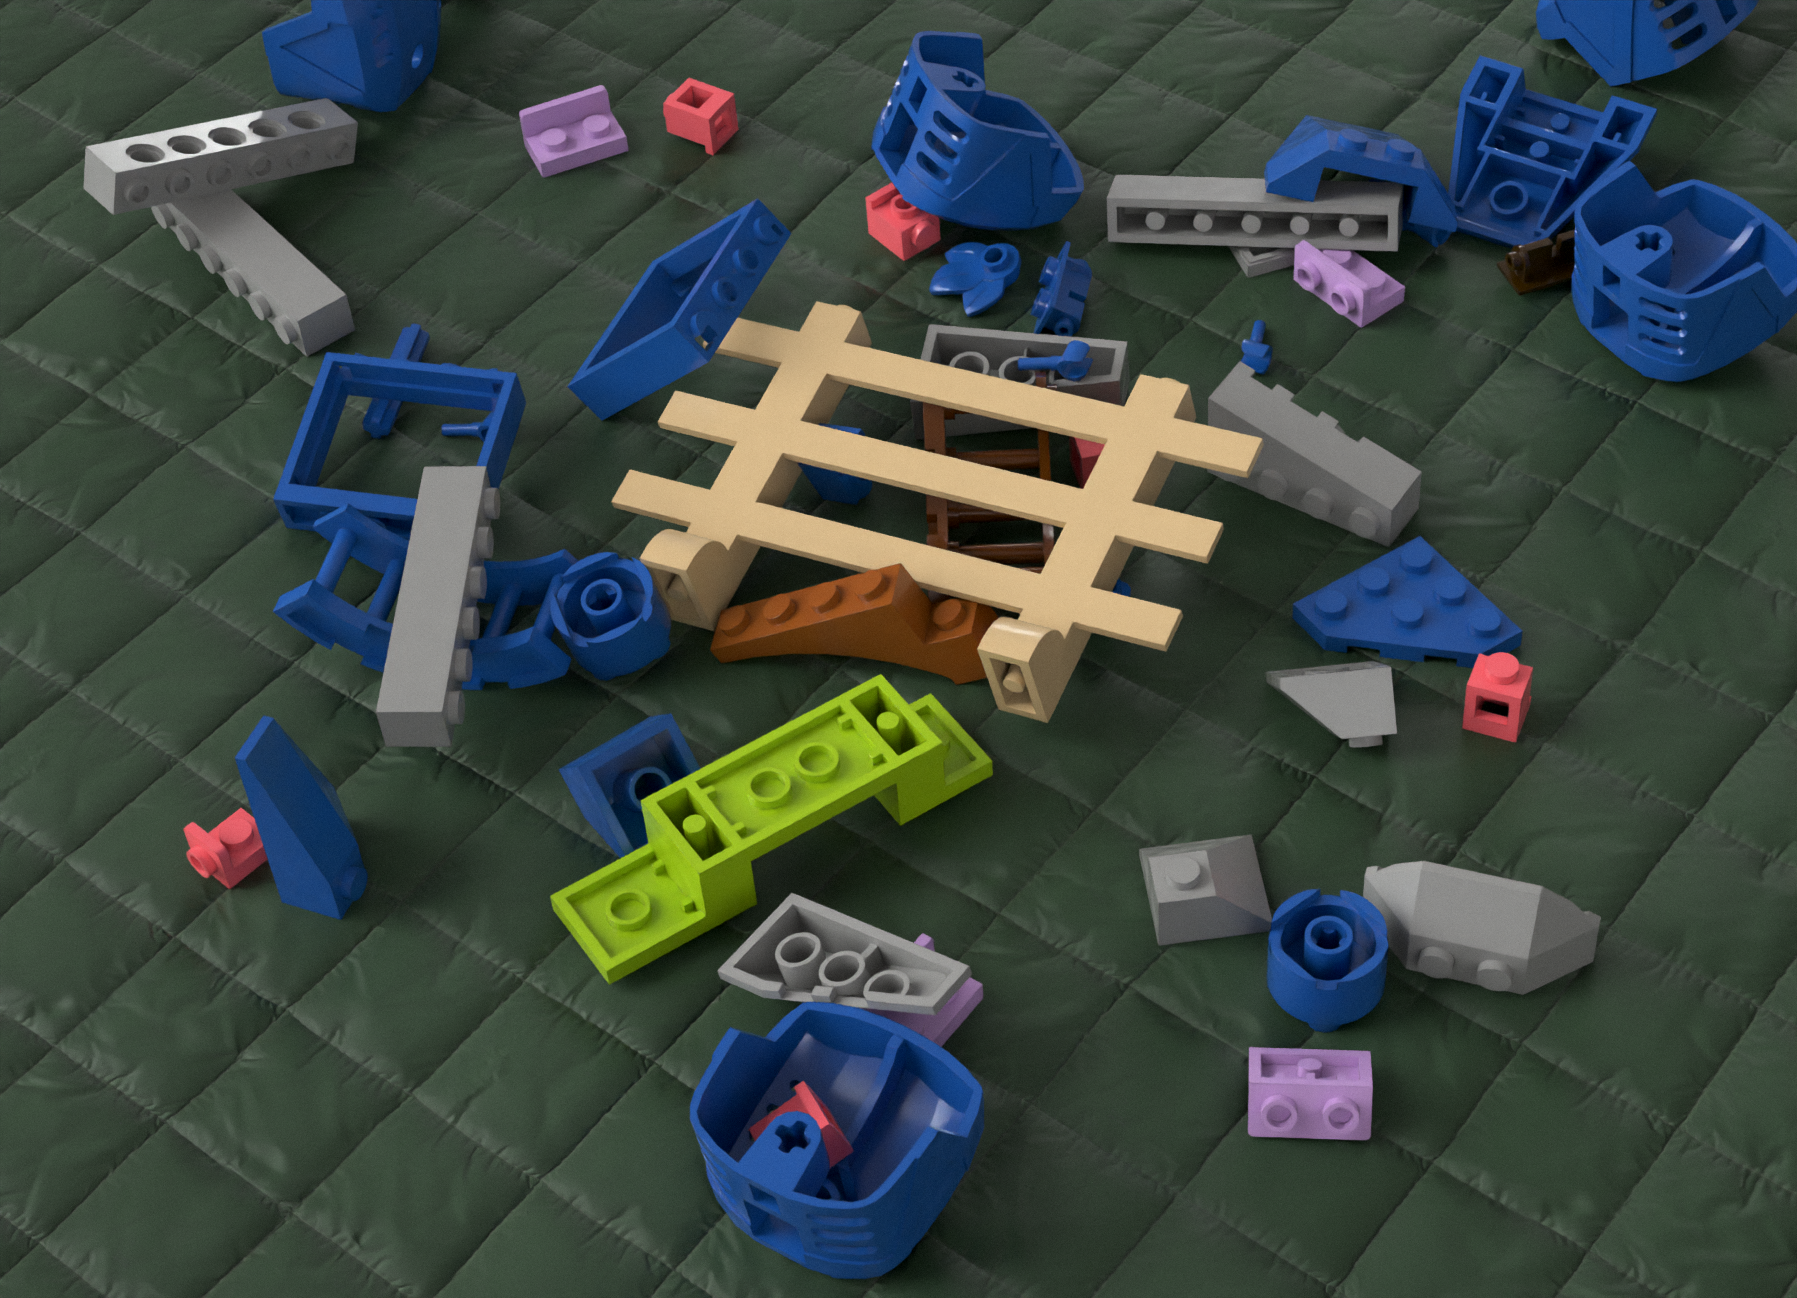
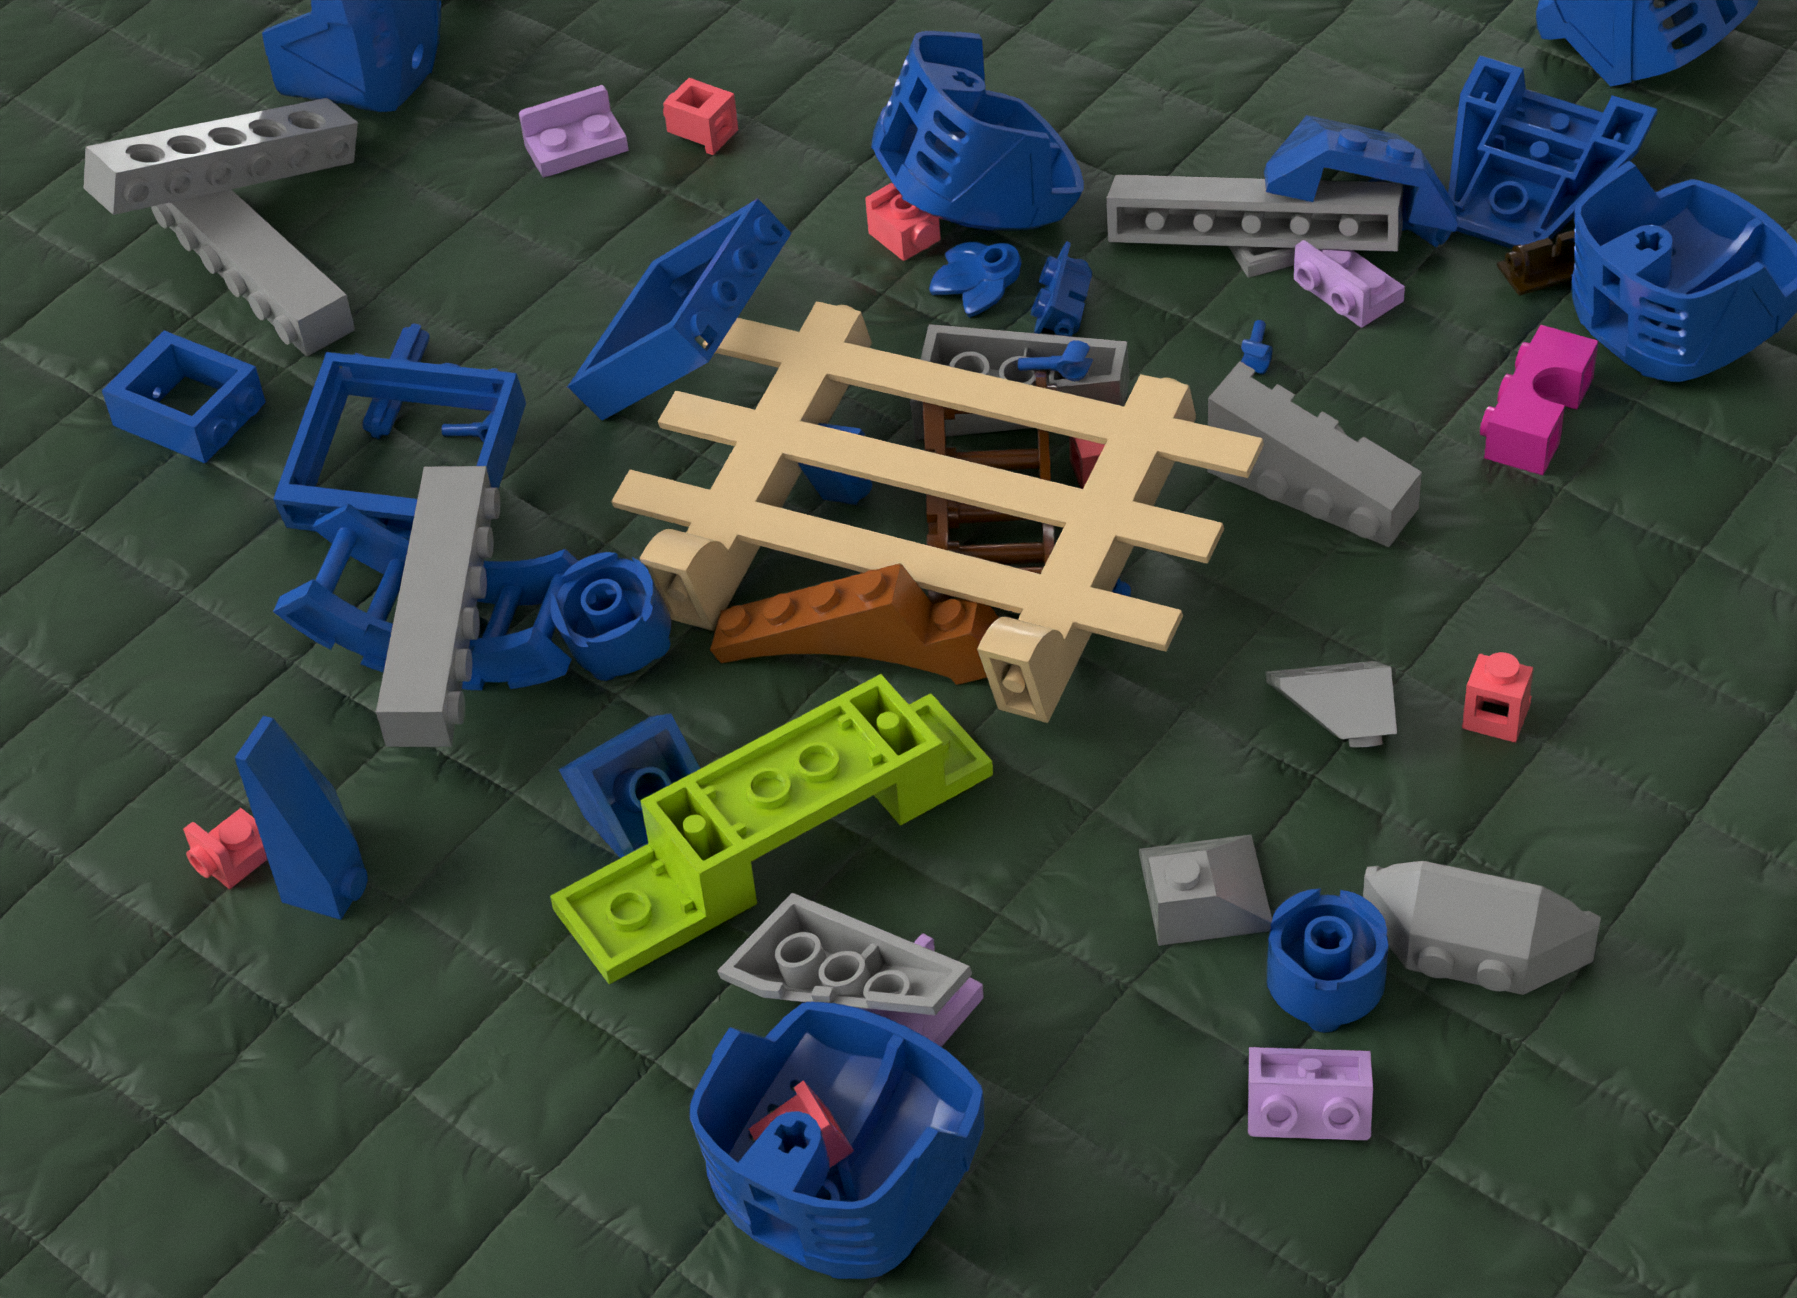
blue plate [1292,536,1523,668] -> none
none -> blue window [102,331,266,463]
none -> dark pink arch [1480,325,1598,475]

